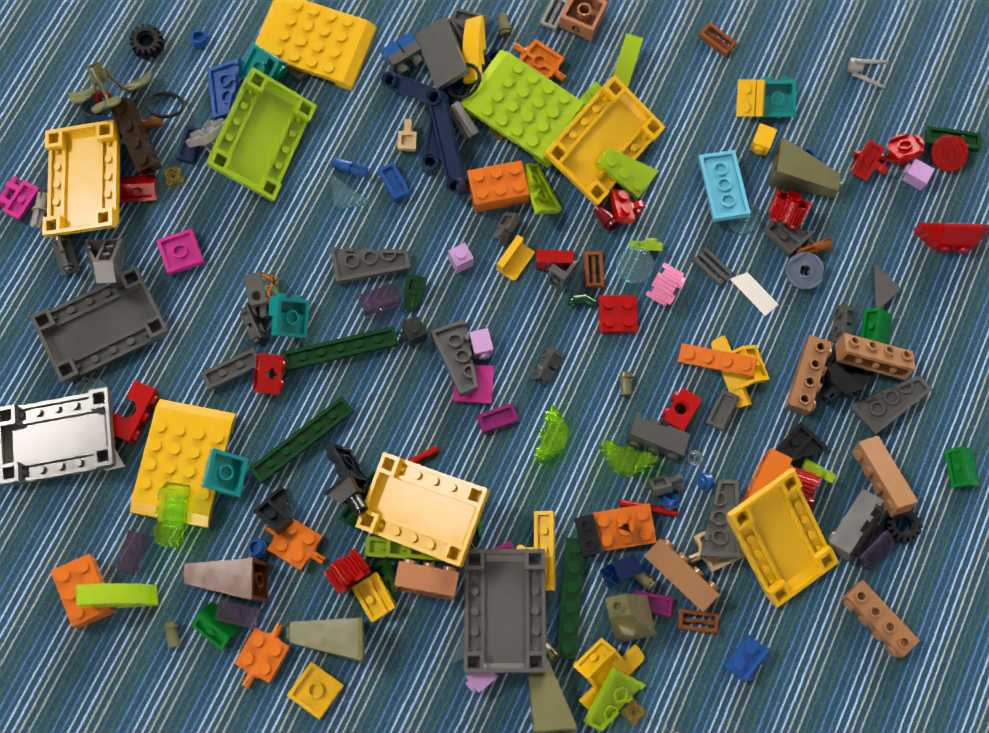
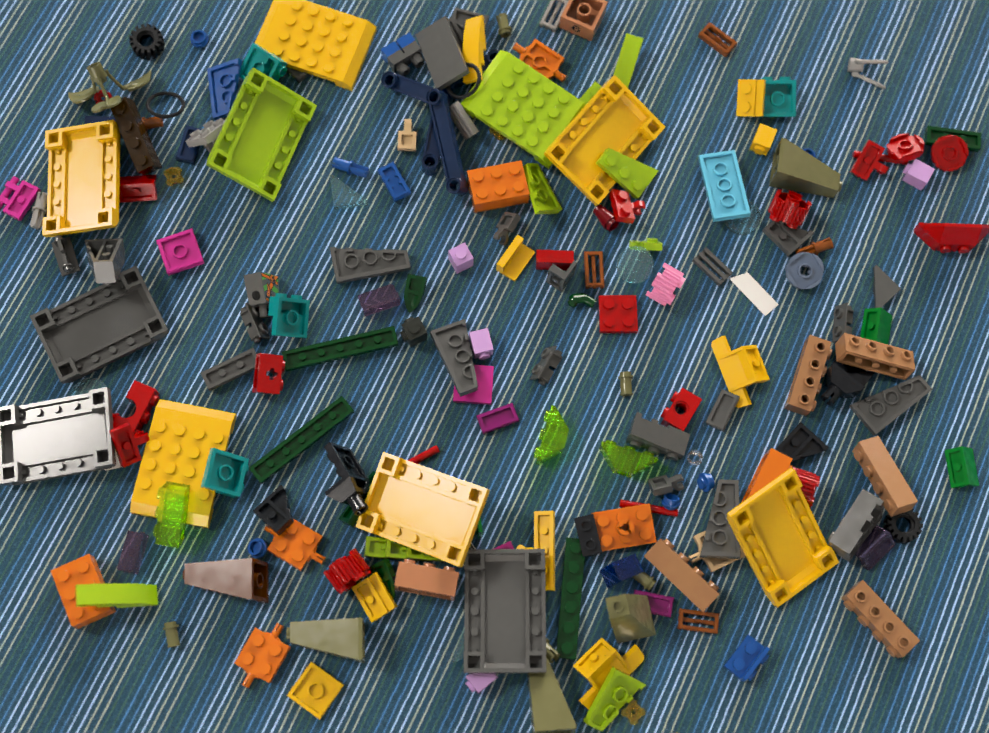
green panel [191,602,242,651] -> none
clear purple panel [214,599,262,629] -> none
orange plate [678,343,758,378] -> none
lime plate [802,458,836,484] -> none
none -> red plate [109,423,150,468]

